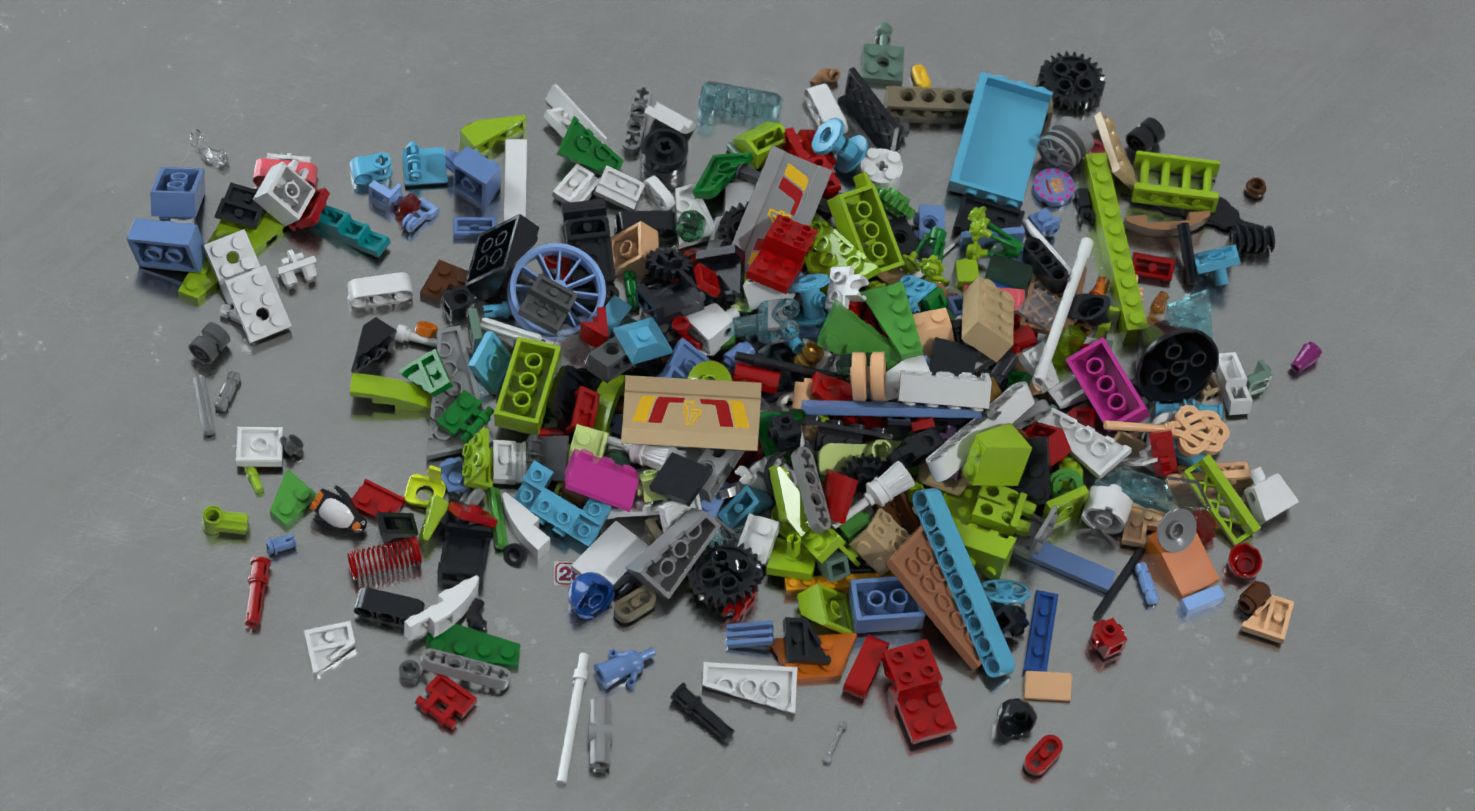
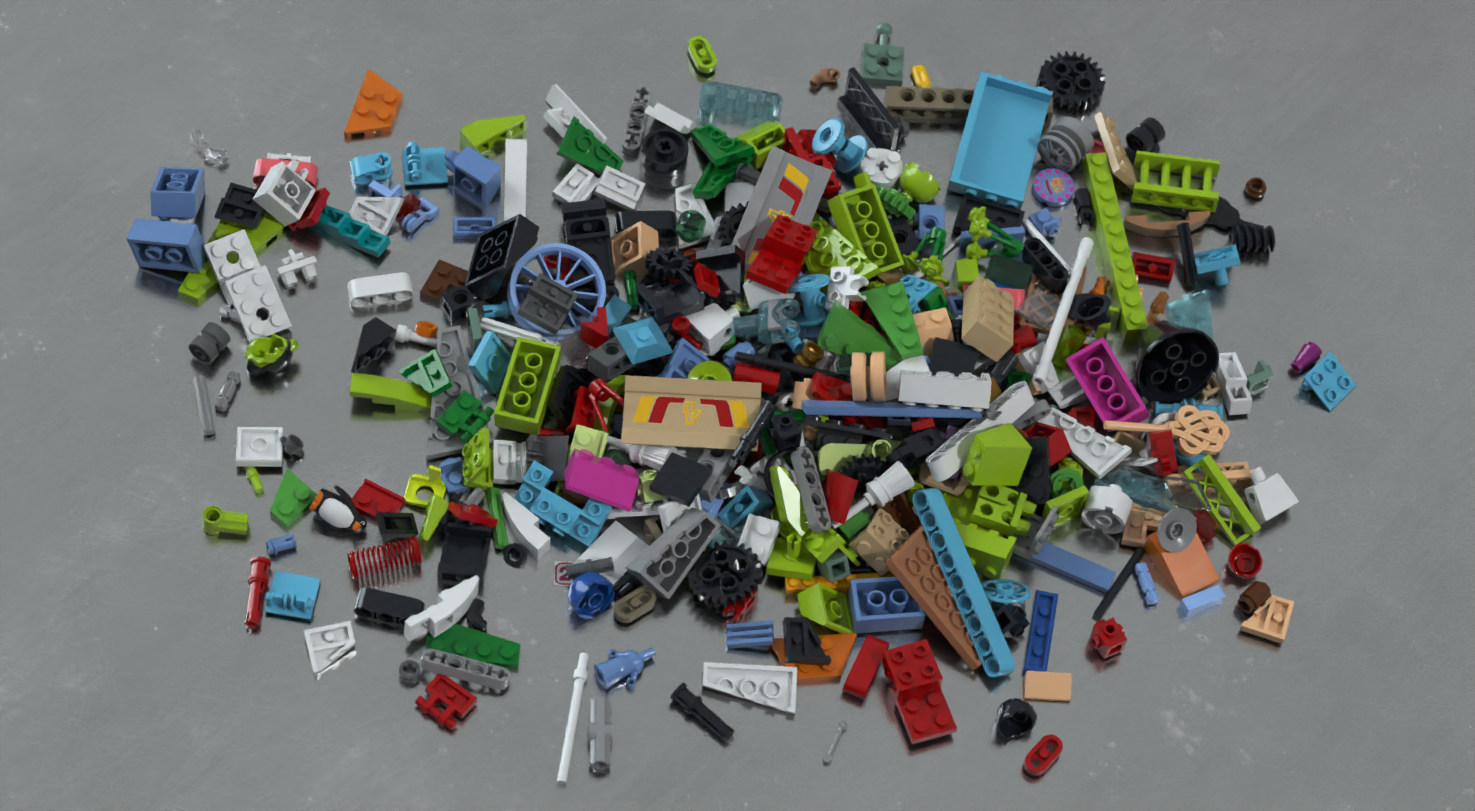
white beam [643,176,676,211] -> none
white beam [804,83,848,134] -> none
none -> lime hair [245,333,299,376]
none -> medium azure hinge [264,571,321,620]
none -> orange wing [344,69,403,138]
none -> white wing [349,197,404,236]
none -> dark grey pin [566,557,614,580]
none -> red plant [588,378,624,432]
none -> lime plate [688,36,717,73]
none -> green wing [690,124,755,167]
none -> black pin [730,400,778,464]
none -> lime cylinder [899,162,941,203]
none -> medium azure hinge [1301,351,1356,411]

